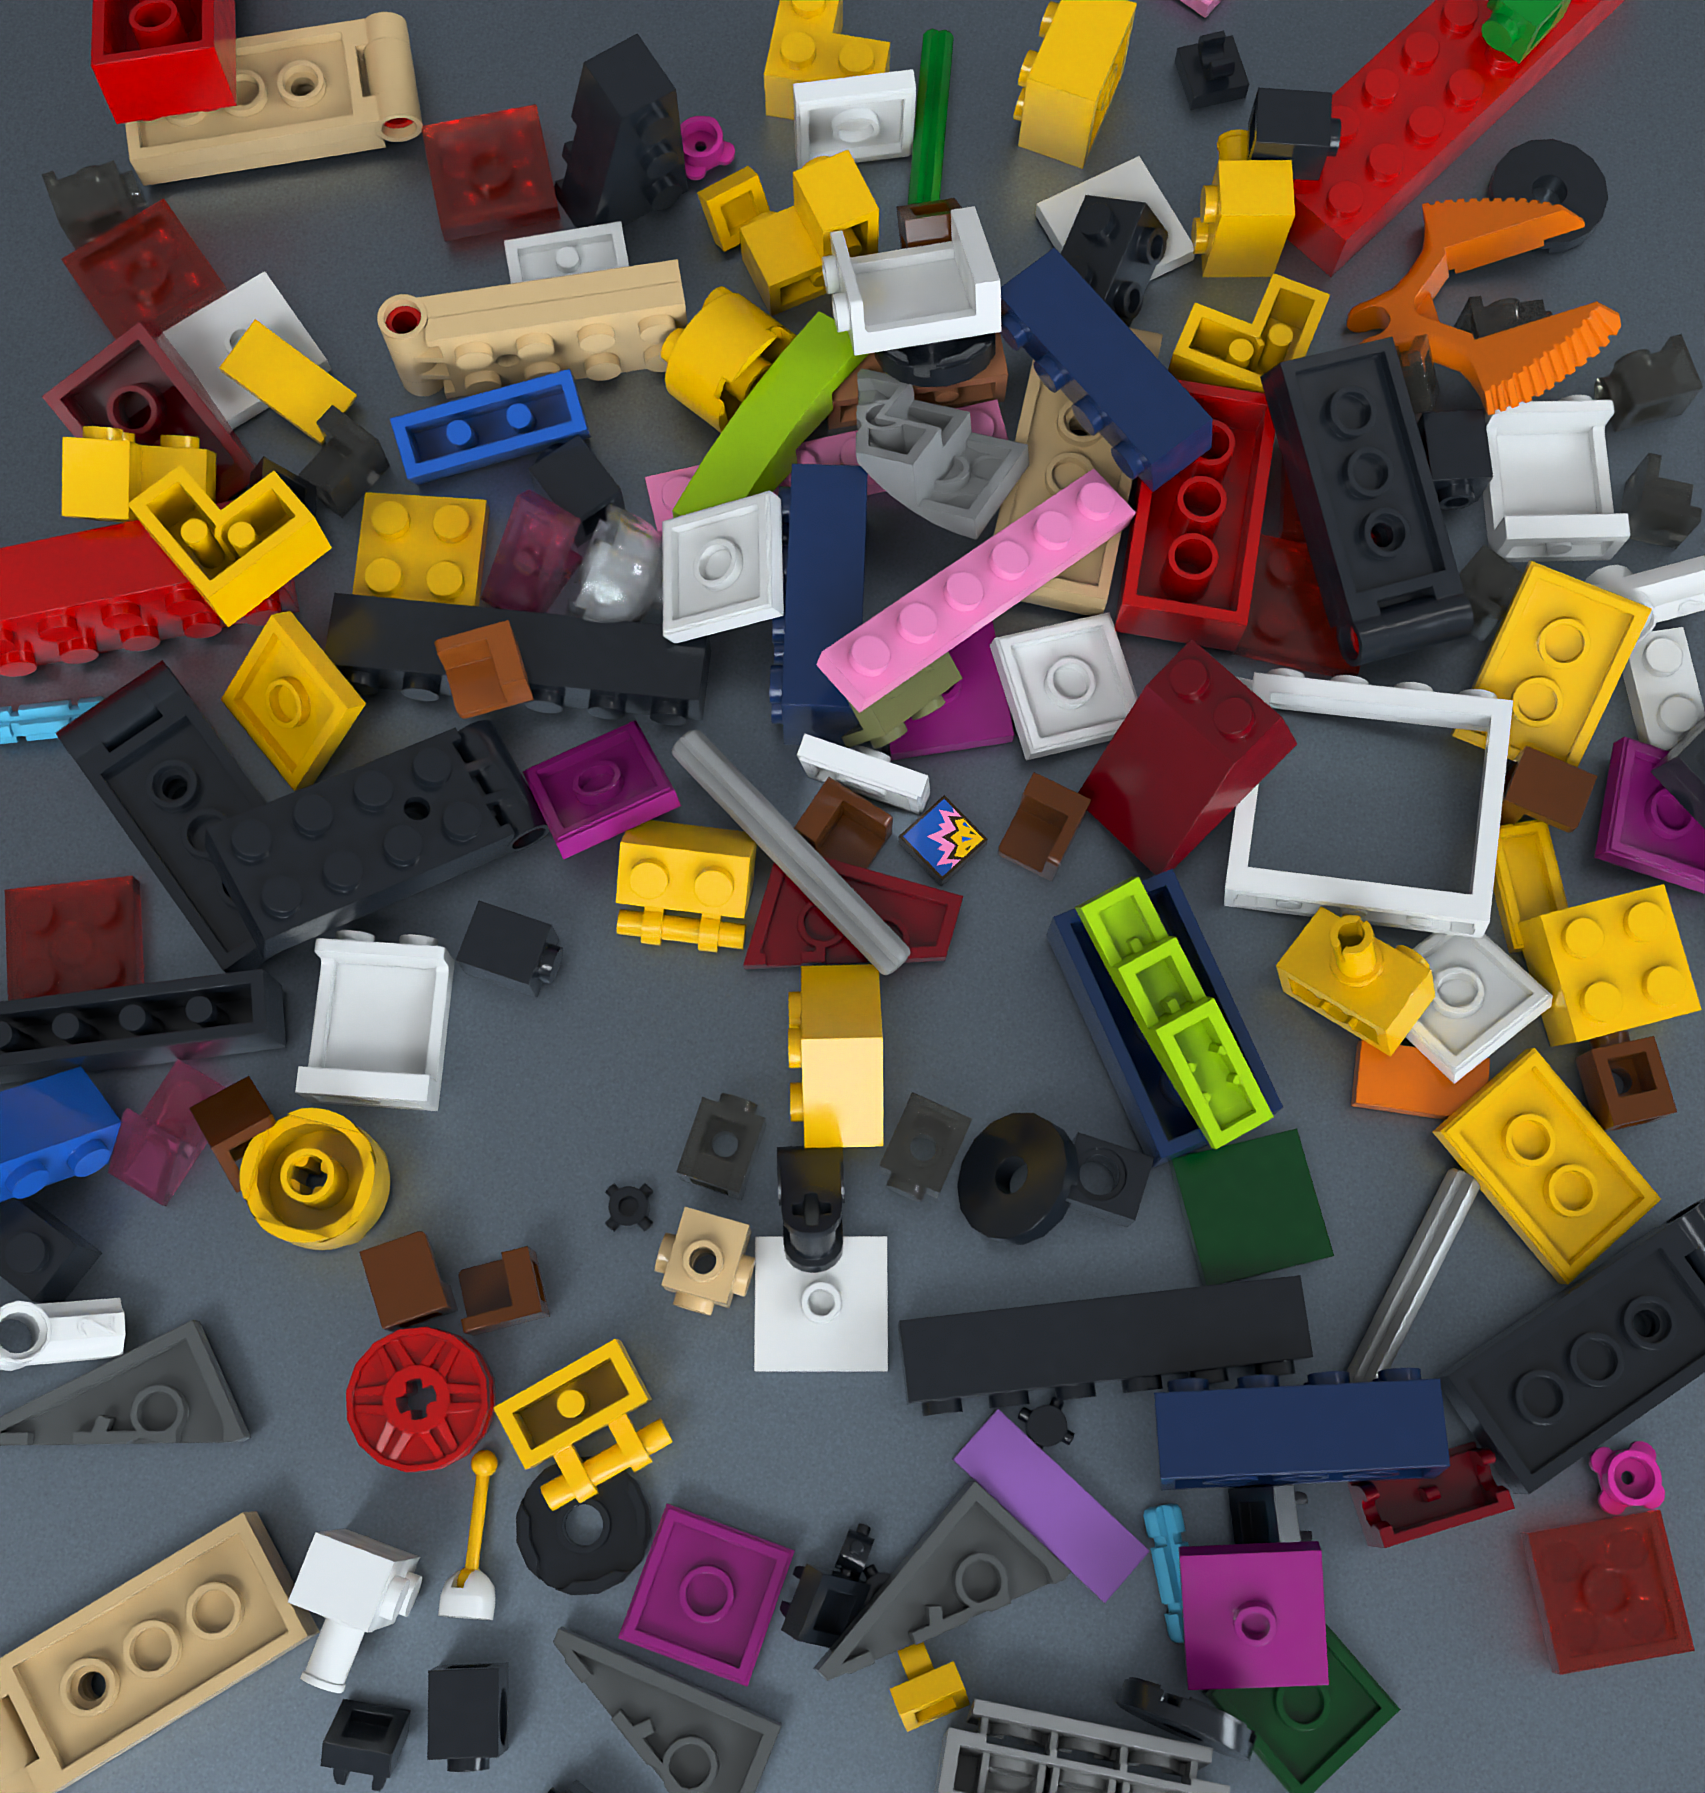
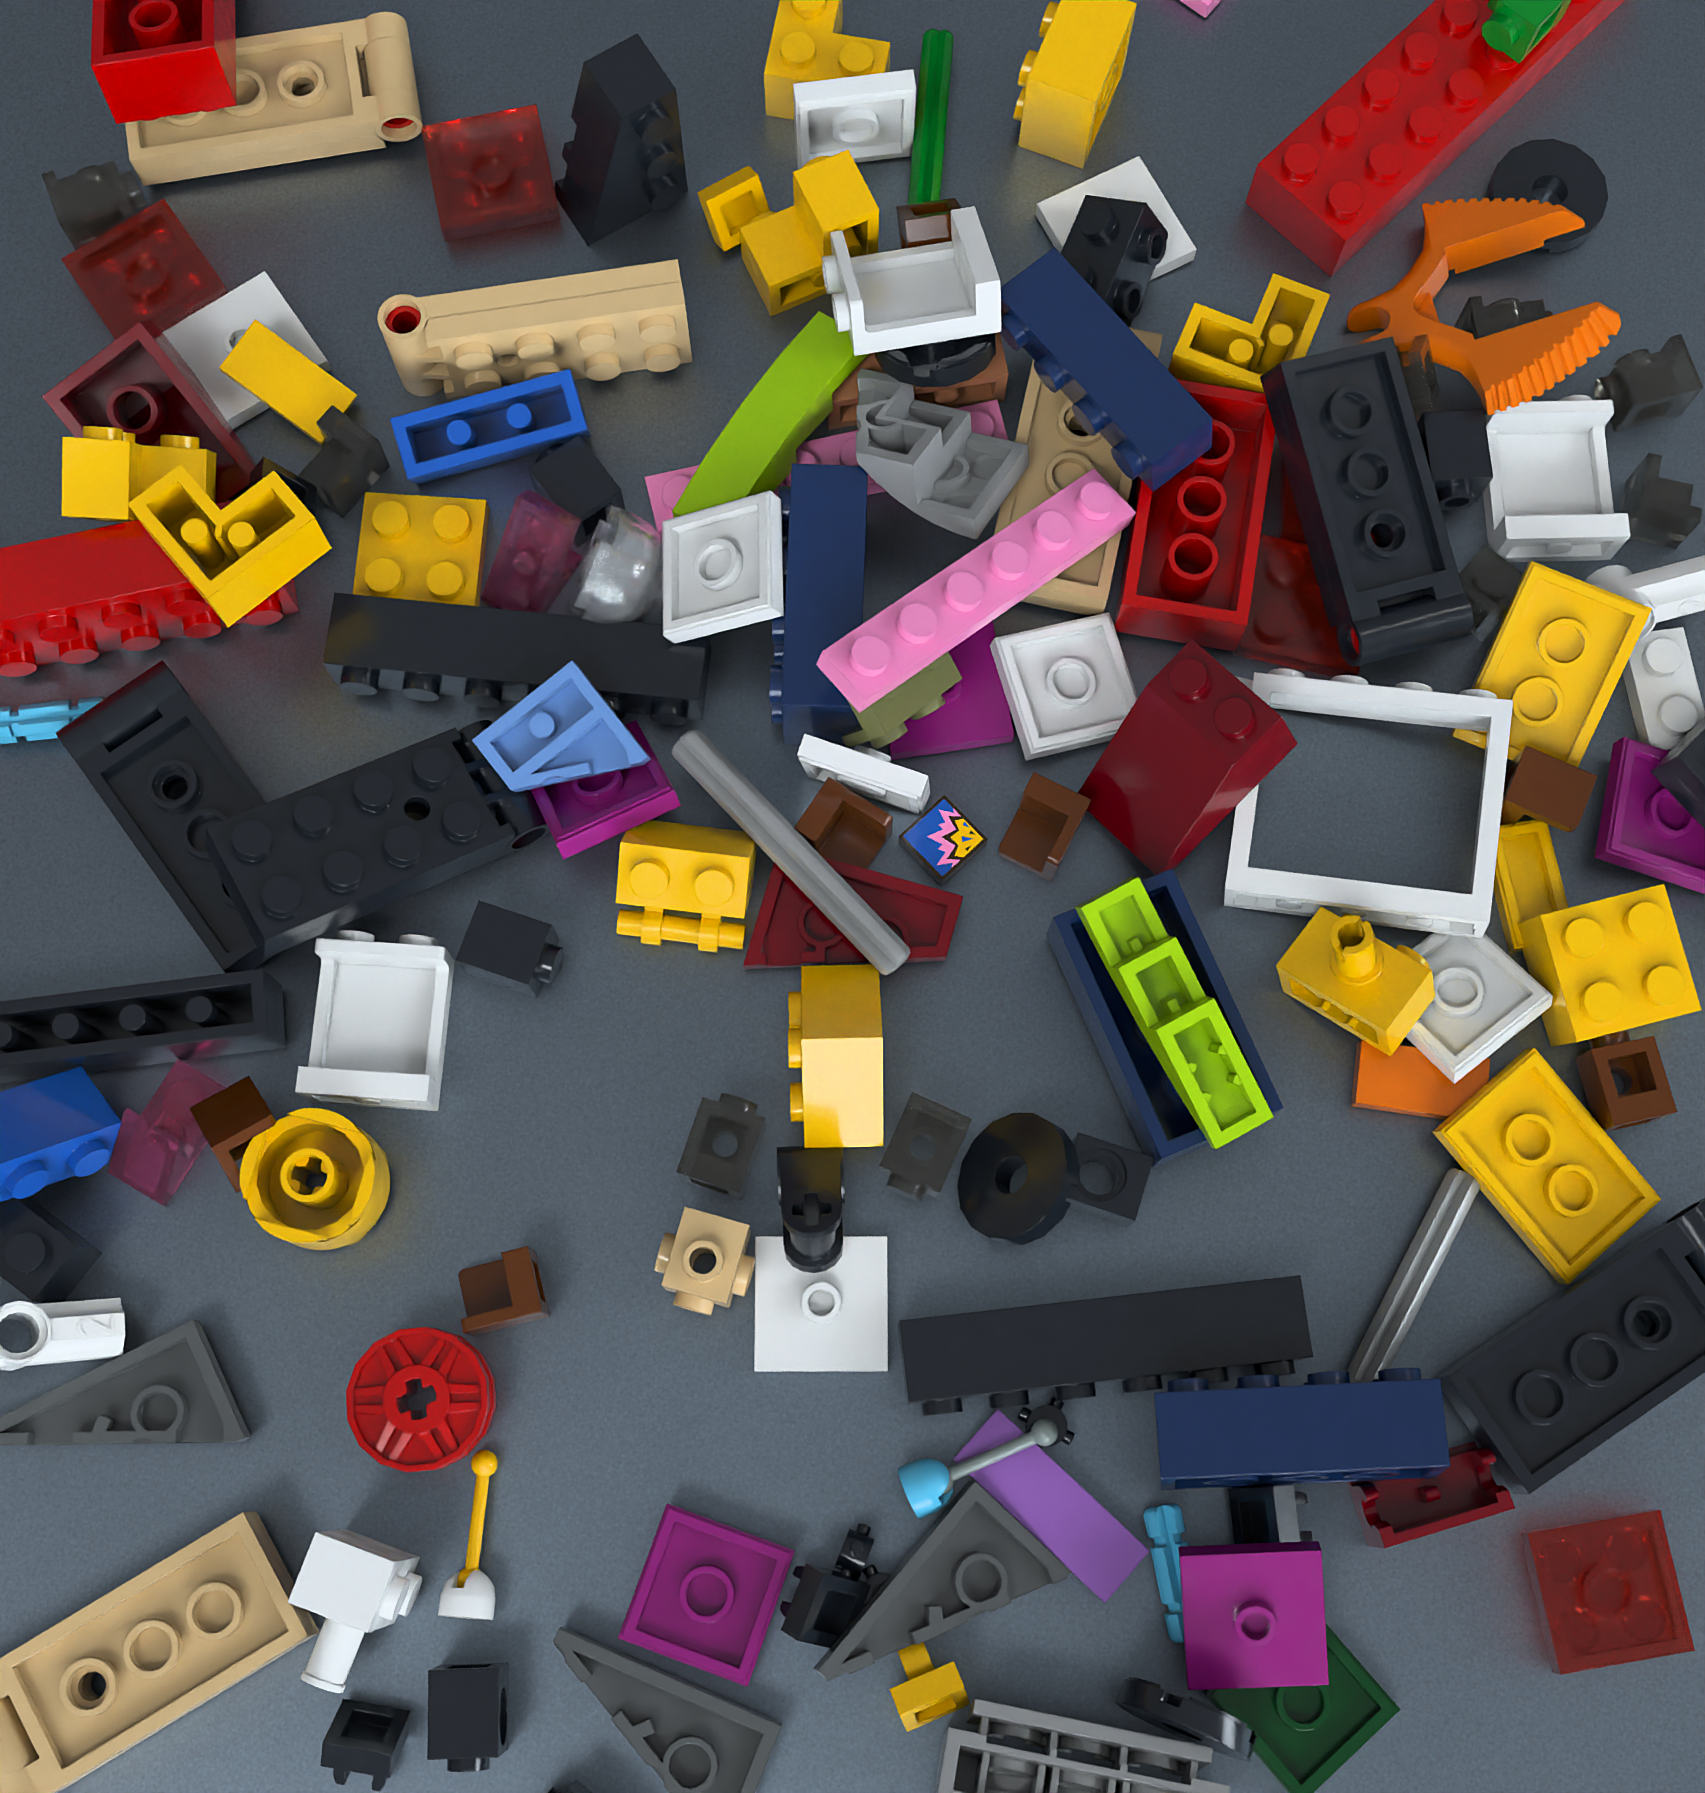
clear red plate [4,876,144,1000] -> none
yellow plate [221,611,366,791] -> none
reddish brown panel [359,1231,458,1332] -> none
dark orange panel [434,620,534,719] -> none
yellow brick [493,1338,673,1511] -> none
white plate [504,221,629,284] -> none
black tile [516,1456,652,1595] -> none
black piece [605,1183,653,1232] -> none
yellow brick [661,286,797,433] -> none
dark pink plate [680,116,735,180] -> none
dark green tile [1169,1128,1334,1286] -> none
black tile [1174,30,1250,110] -> none
yellow brick [1191,129,1295,277] -> none
black brick [1247,87,1341,181] -> none
dark pink plate [1589,1441,1665,1515] -> none
none -> medium blue wing [472,660,651,792]
none -> hinge [898,1418,1058,1519]

